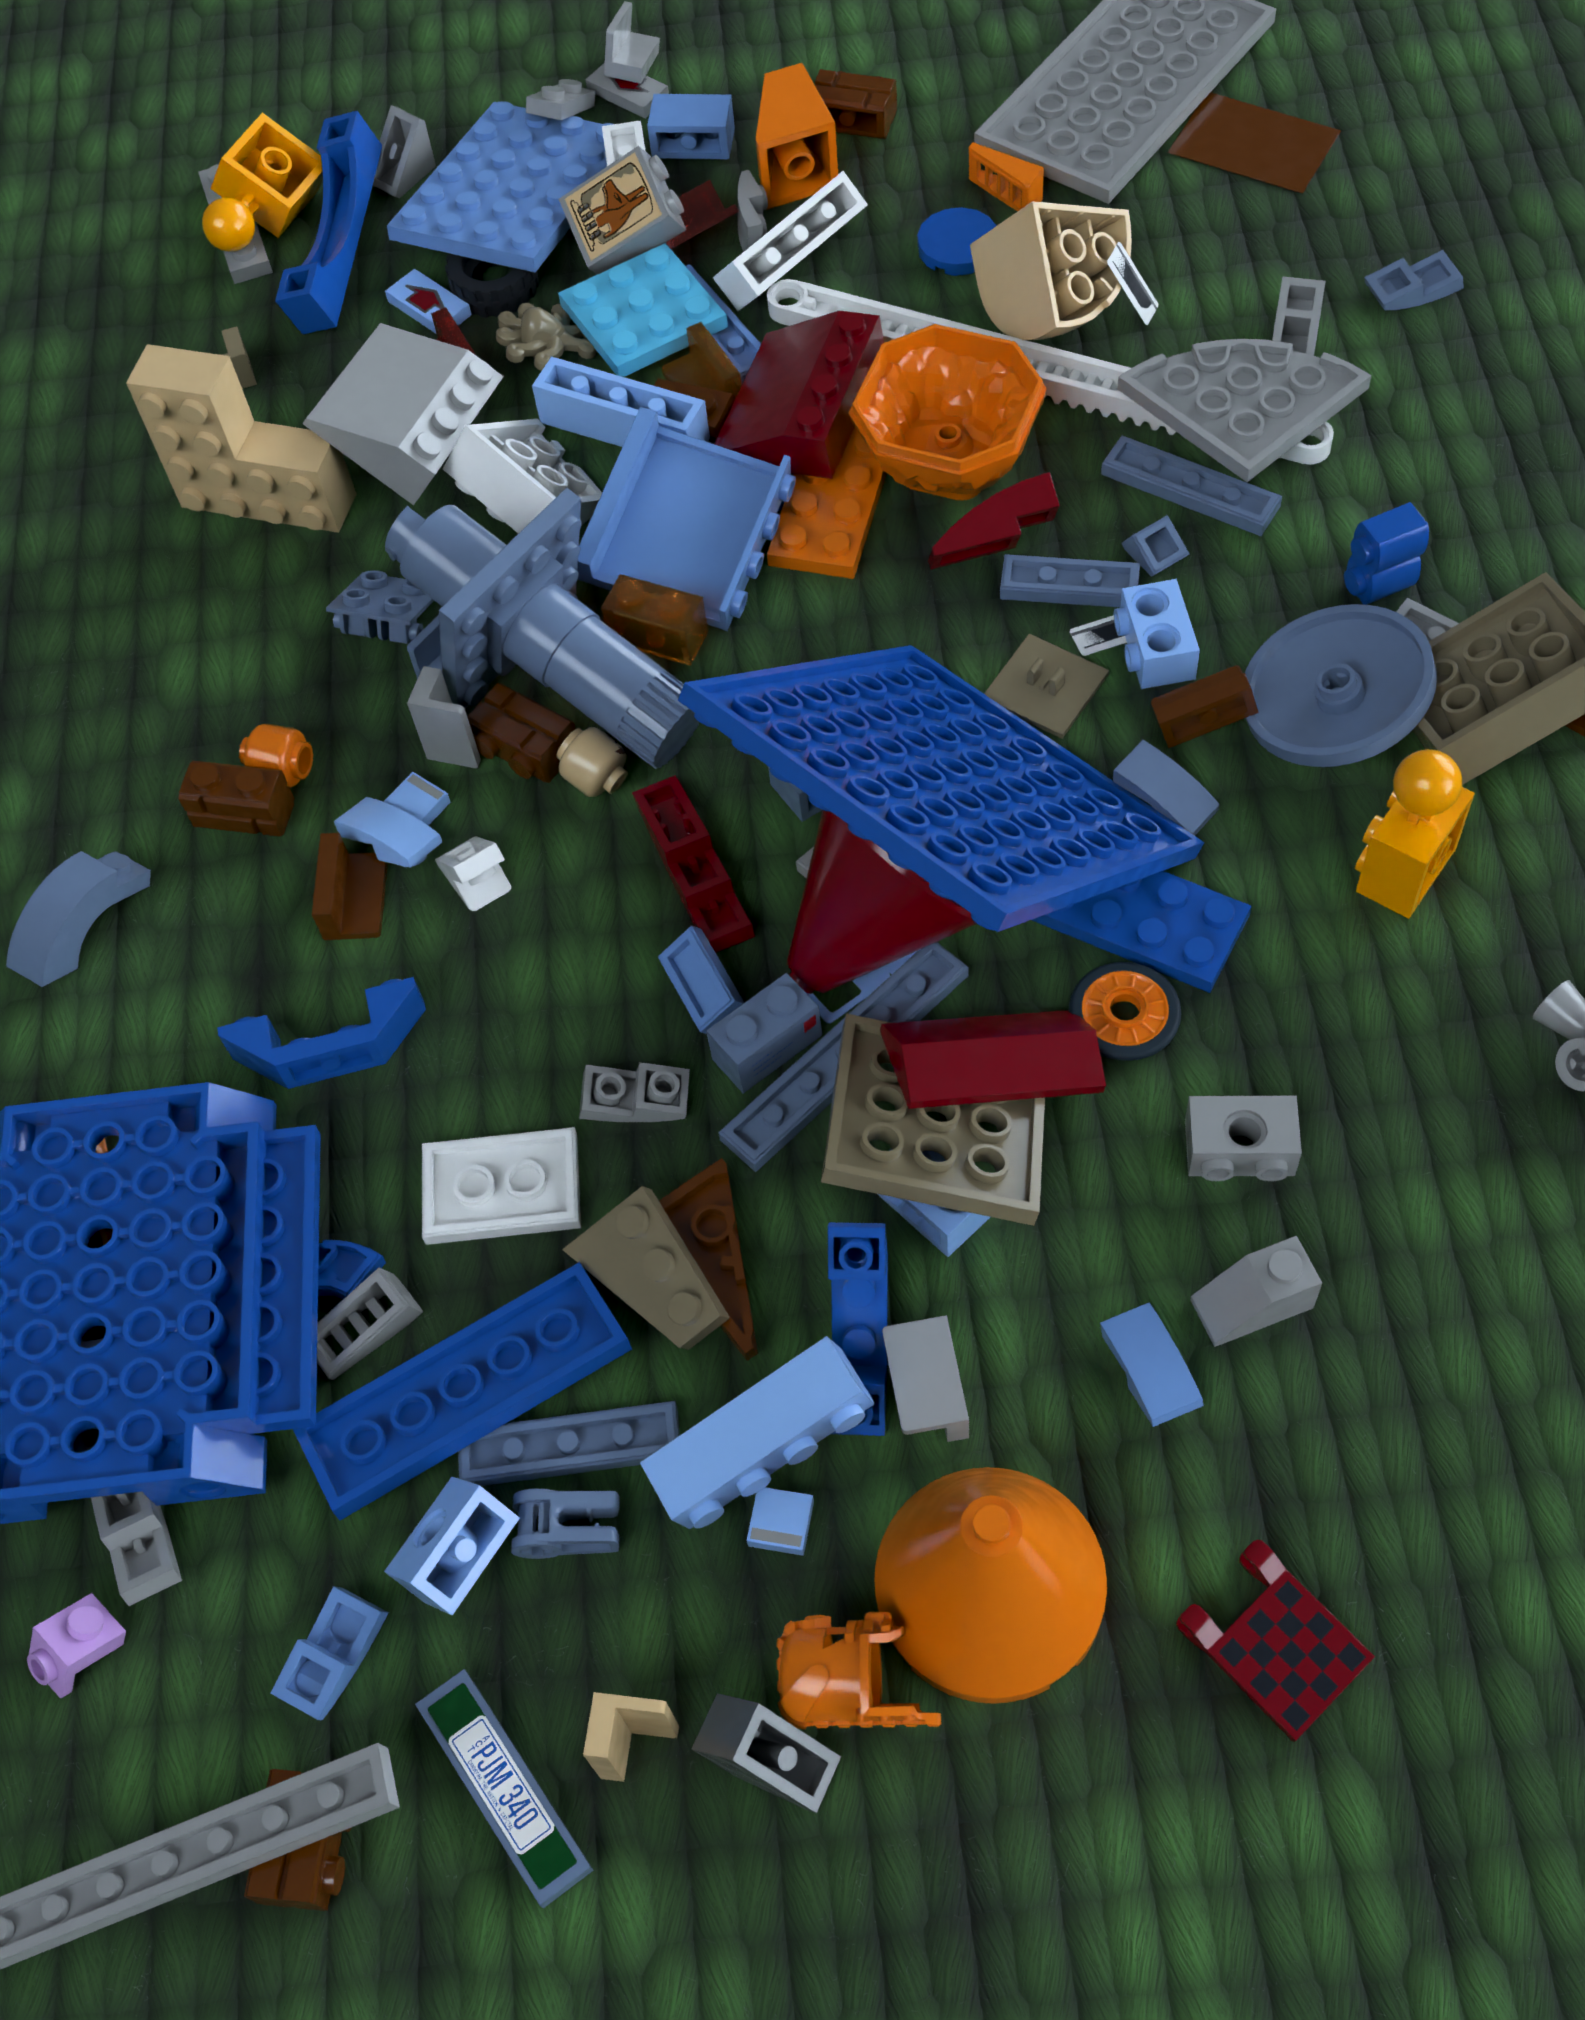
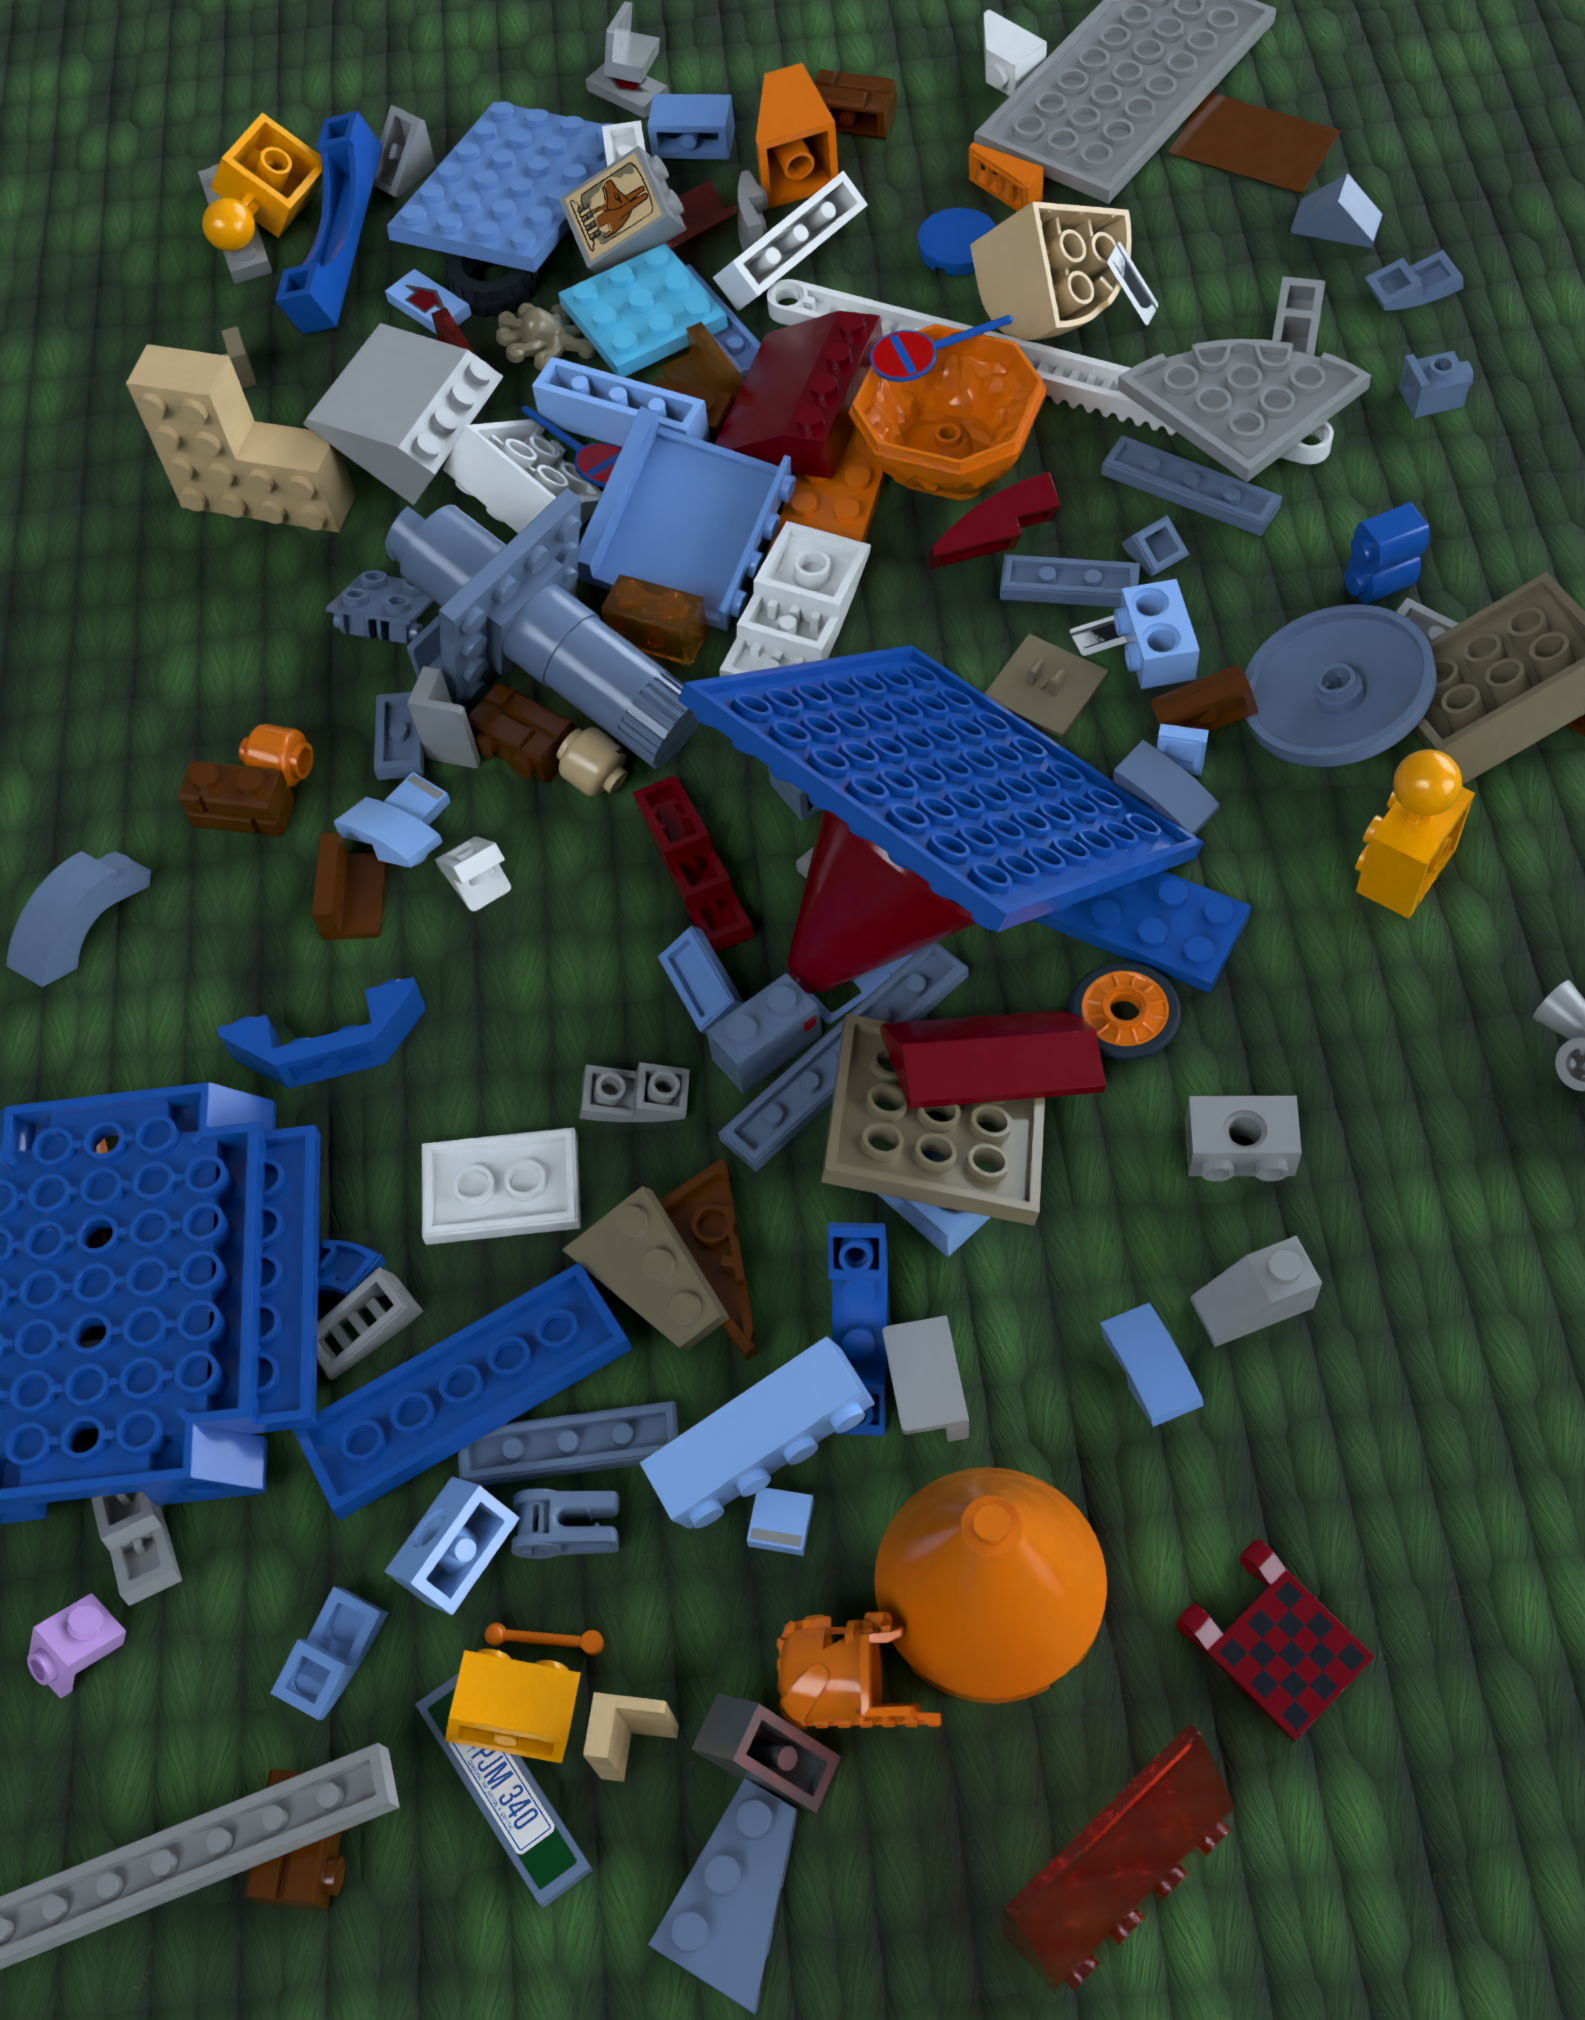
light grey plate [526,79,595,120] -> none
none -> sand blue plate [374,692,424,780]
none -> light orange brick [445,1649,581,1764]
none -> orange hinge [484,1623,604,1656]
none -> piece [522,405,622,488]
none -> sand blue wing [648,1778,798,2016]
none -> white slope [720,521,871,676]
none -> piece [870,315,1013,382]
none -> white slope [984,9,1047,96]
none -> clear red slope [1002,1723,1234,1993]
none -> light blue tile [1157,724,1209,775]
none -> sand blue slope [1291,173,1382,248]
none -> sand blue brick [1398,351,1473,418]

